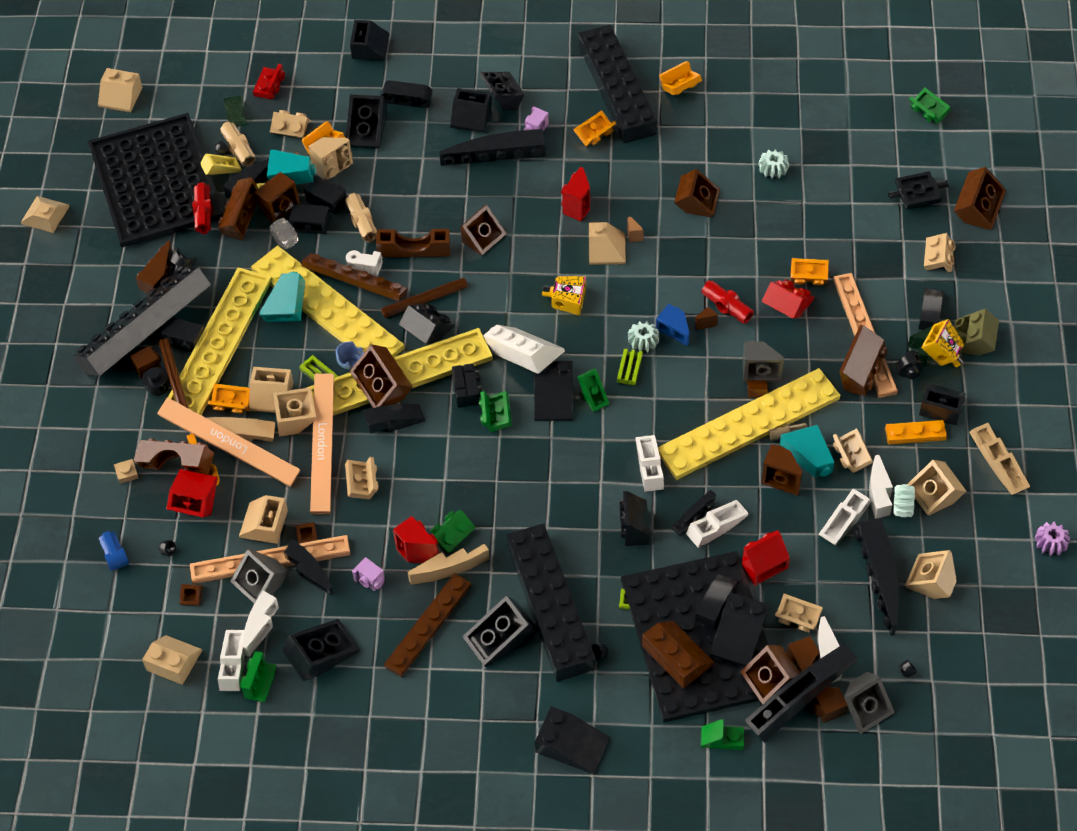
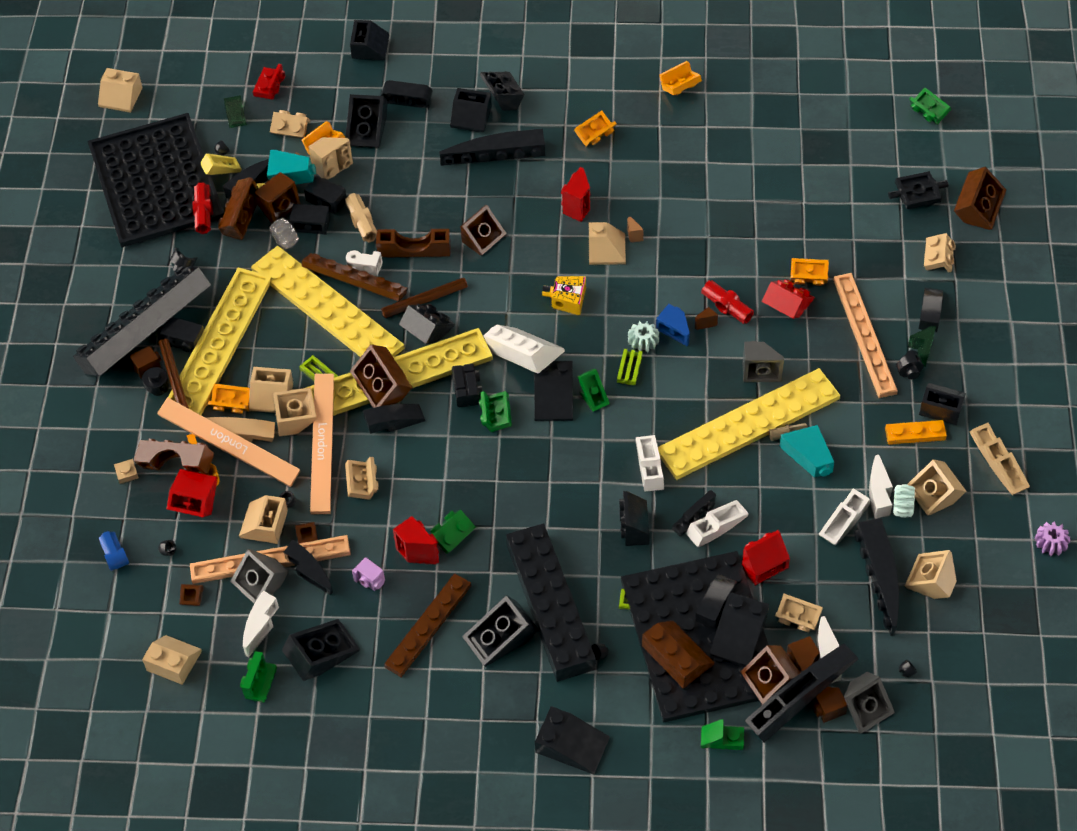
tan slope [21,196,69,233] -> none
reddish brown slope [136,241,173,293] -> none
white slope [218,630,245,691] -> none
tan piece [220,121,256,167] -> none
teal slope [260,272,305,322] -> none
medium blue hair [336,341,364,370] -> none
tan slope [408,544,490,585] -> none
lavender brick [524,106,549,131] -> none
black brick [578,24,657,143] -> none
reddish brown slope [674,169,720,217] -> none
reddish brown slope [747,380,768,397] -> none
light aqua gear [759,149,789,179] -> none
reddish brown slope [761,444,802,496] -> none
tan bracket [833,428,873,473] -> none
slope [839,324,887,396] -> none
yellow torso [921,319,964,367] -> none
olive slope [954,308,999,356] -> none
none -> black hinge [279,491,296,508]

